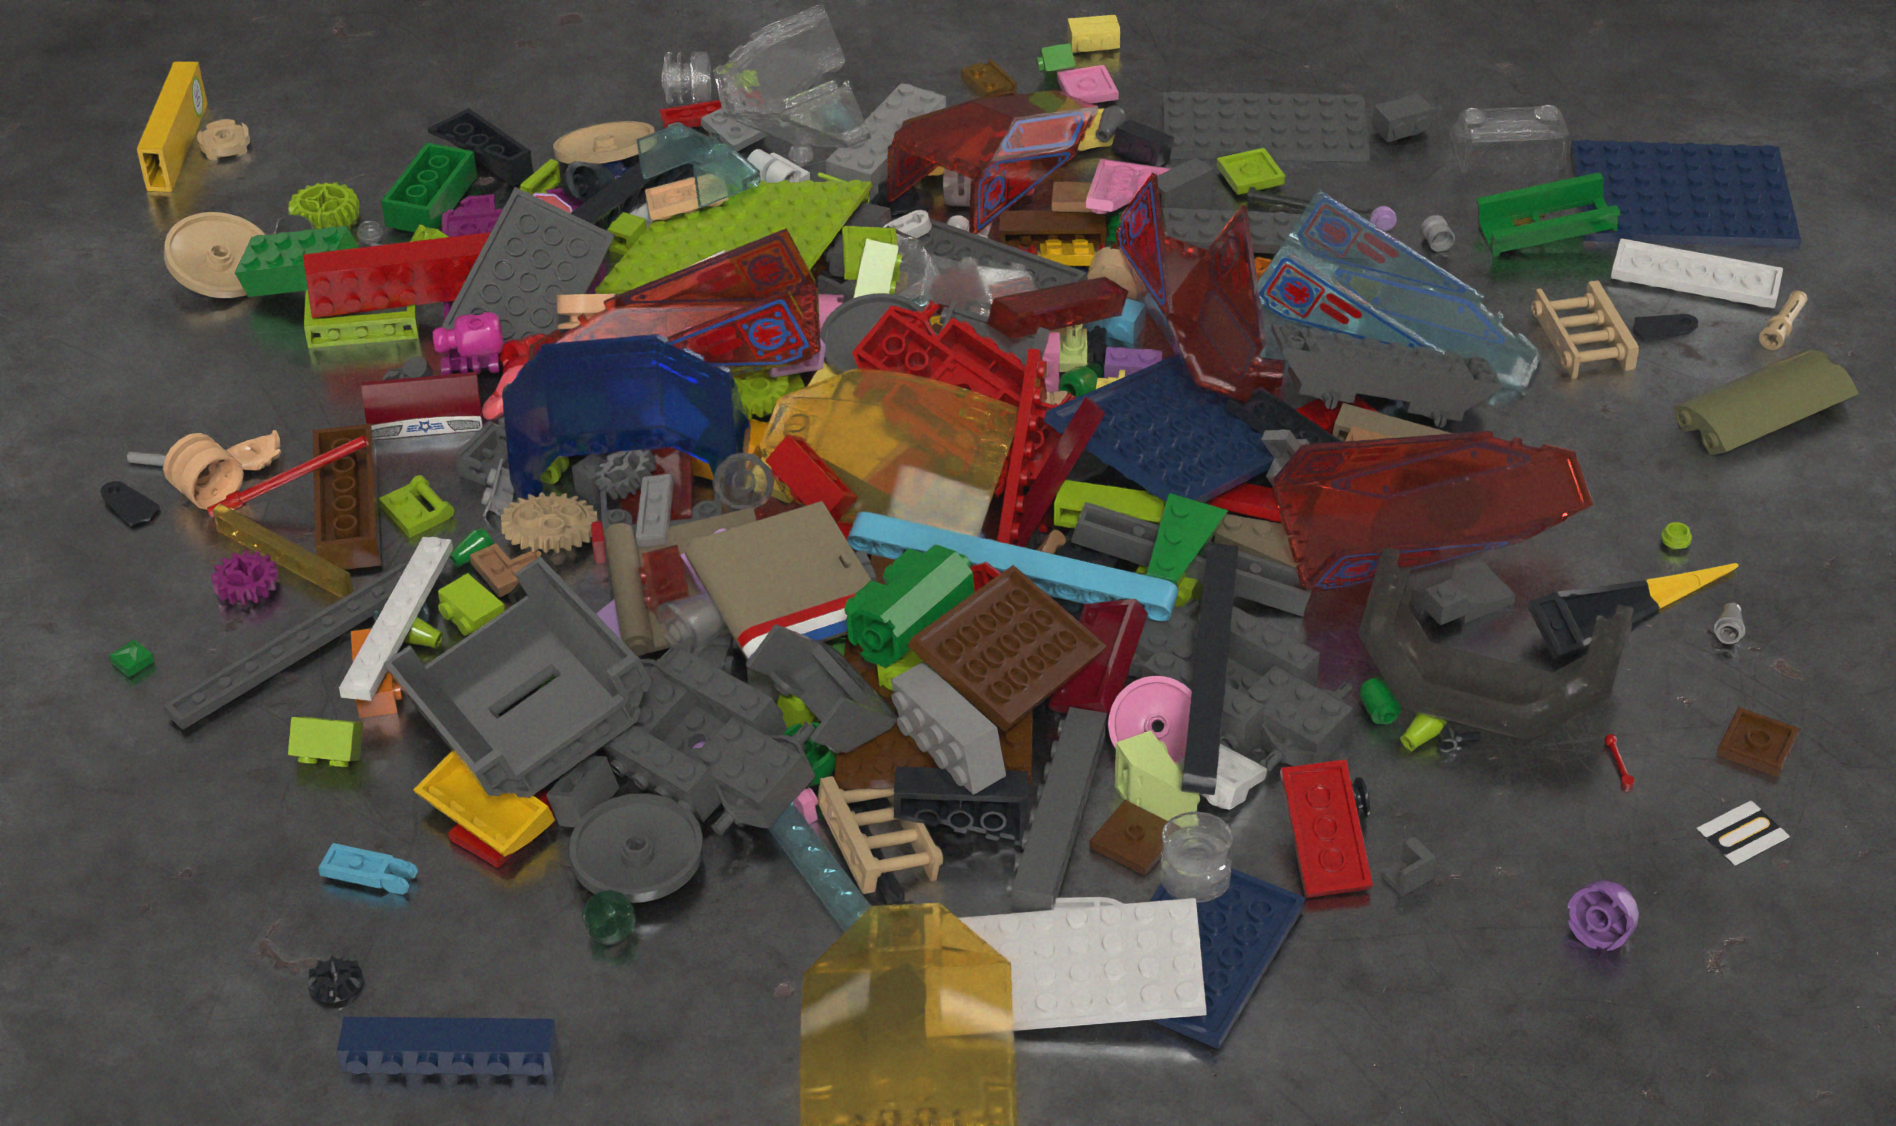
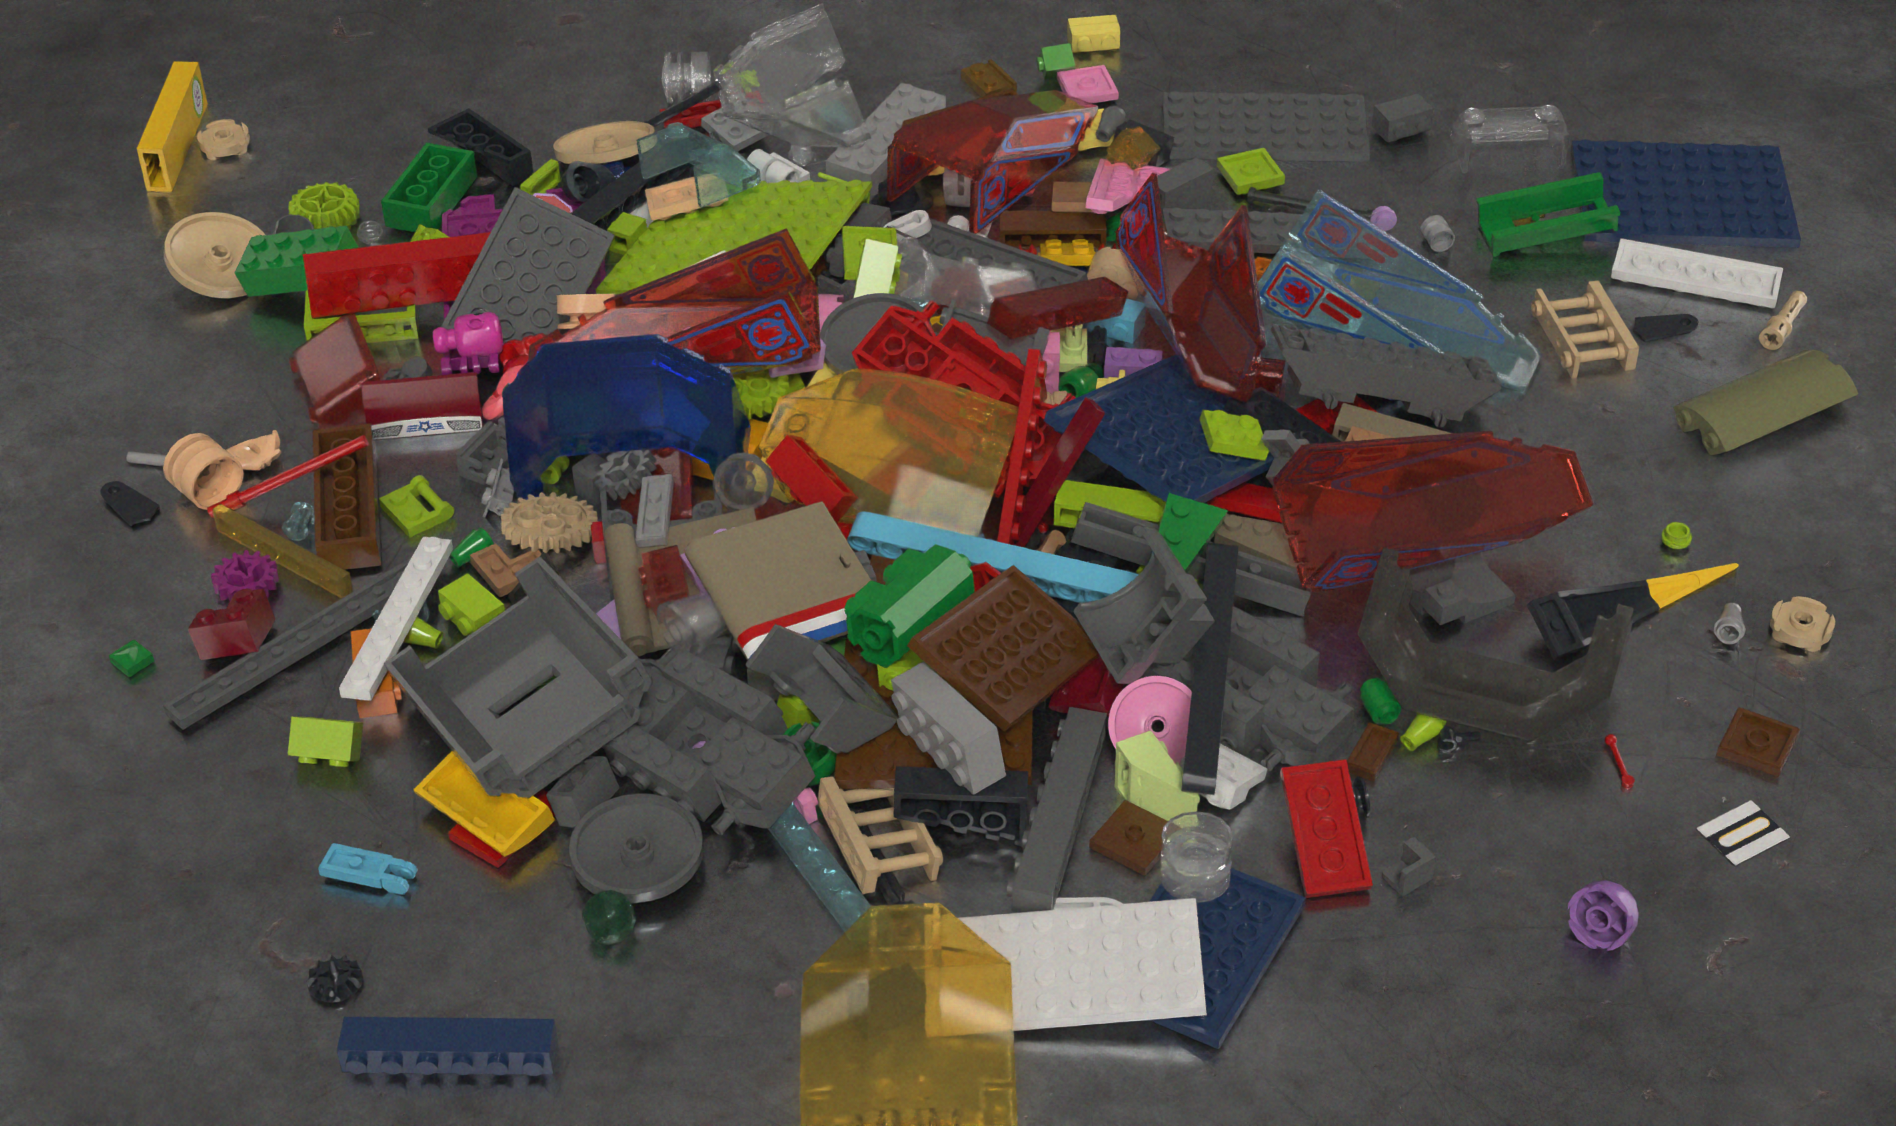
none -> dark red brick [188,588,276,660]
none -> clear light blue bush [282,502,315,541]
none -> clear red windscreen [288,313,380,429]
none -> black bar [644,81,722,127]
none -> dark grey piece [1074,527,1215,684]
none -> clear yellow brick [1106,126,1160,170]
none -> lime plate [1199,409,1269,461]
none -> reddish brown tile [1347,722,1399,782]
none -> tan plate [1770,596,1835,652]

